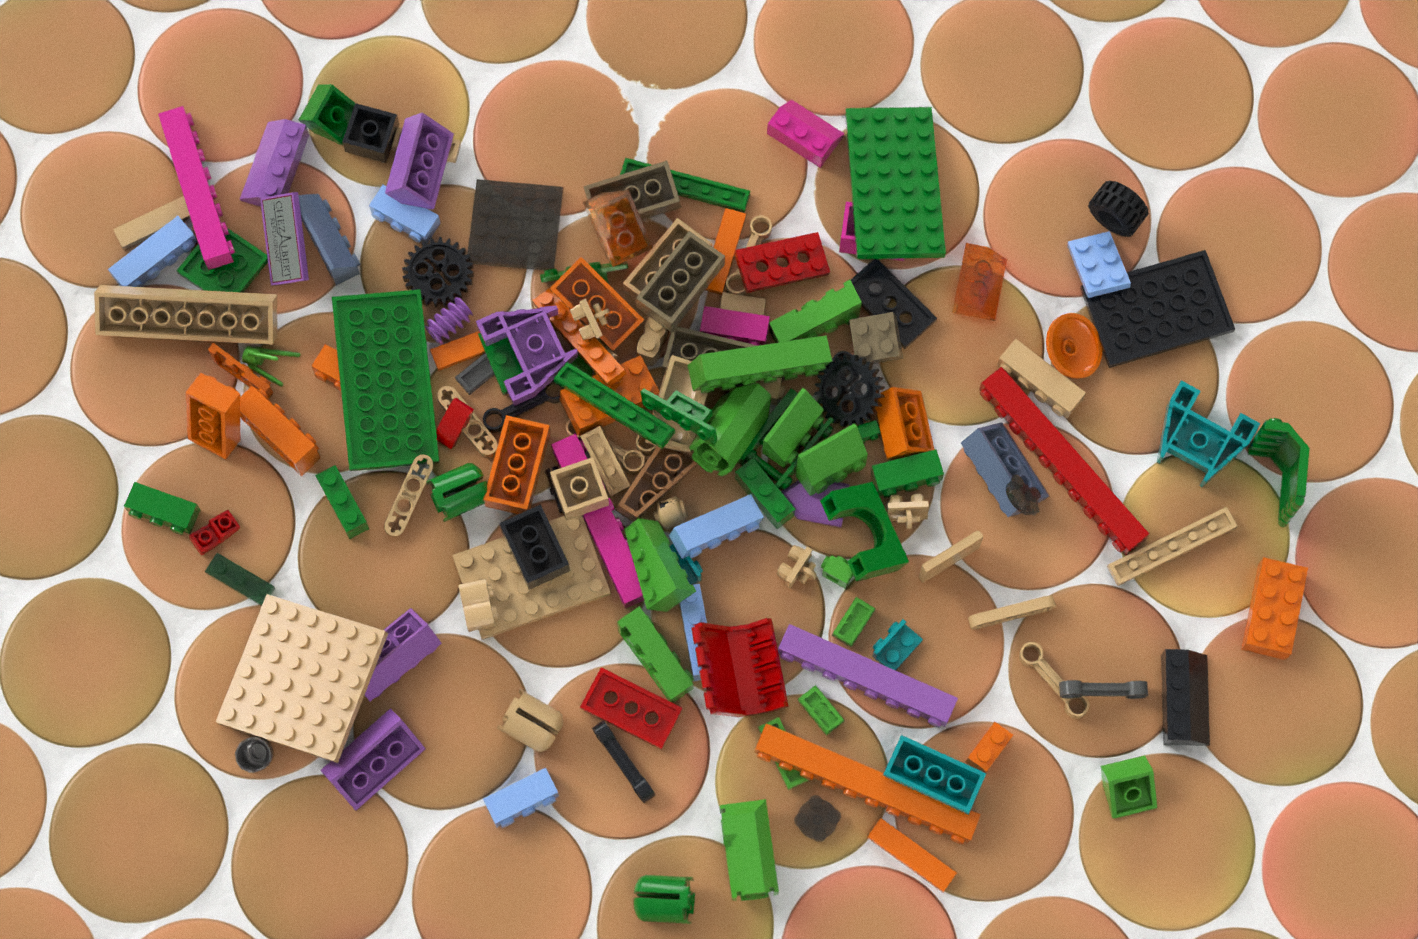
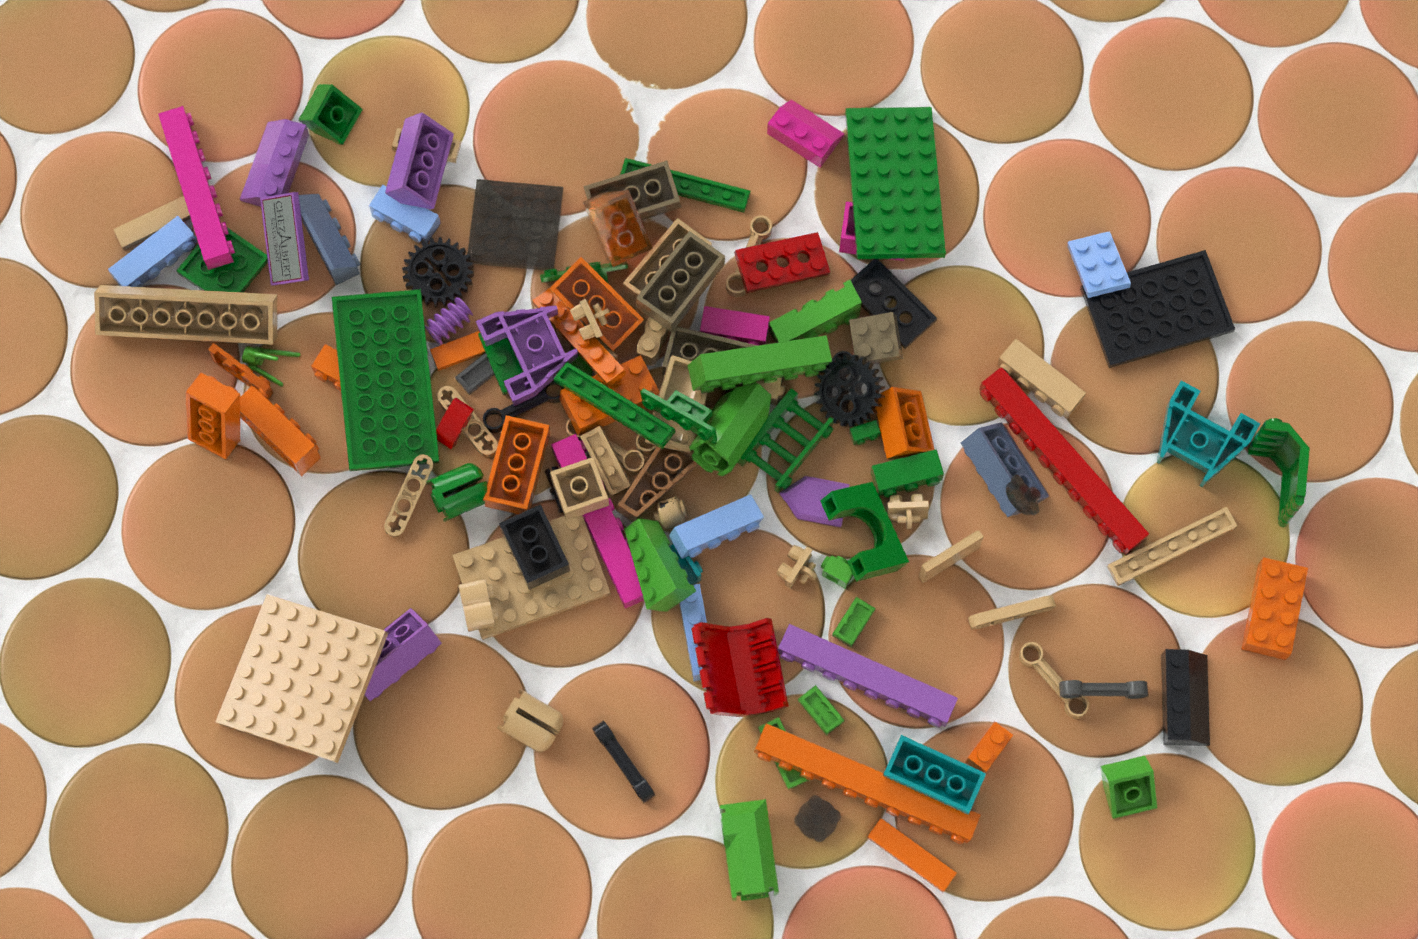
green brick [124,482,201,535] -> none
red slope [189,510,240,556] -> none
clear green plate [205,553,275,606] -> none
flat silver hair [235,736,273,773] -> none
green brick [315,465,369,539] -> none
medium lavender slope [320,709,425,811] -> none
black brick [342,103,400,163] -> none
light blue brick [483,768,559,828] -> none
red plate [580,667,683,750] -> none
bright green wedge [617,606,694,703] -> none
green cylinder [633,875,695,924] -> none
orange tile [705,208,746,295] -> none
tan tile [720,292,766,315] -> none
green brick [735,458,795,529] -> none
bright green slope [762,388,824,468] -> none
bright green slope [795,424,868,496] -> none
teal bracket [872,619,923,671] -> none
clear orange slope [952,243,1007,321] -> none
orange dish [1046,313,1102,379] -> none
black tyre [1088,181,1149,237] -> none

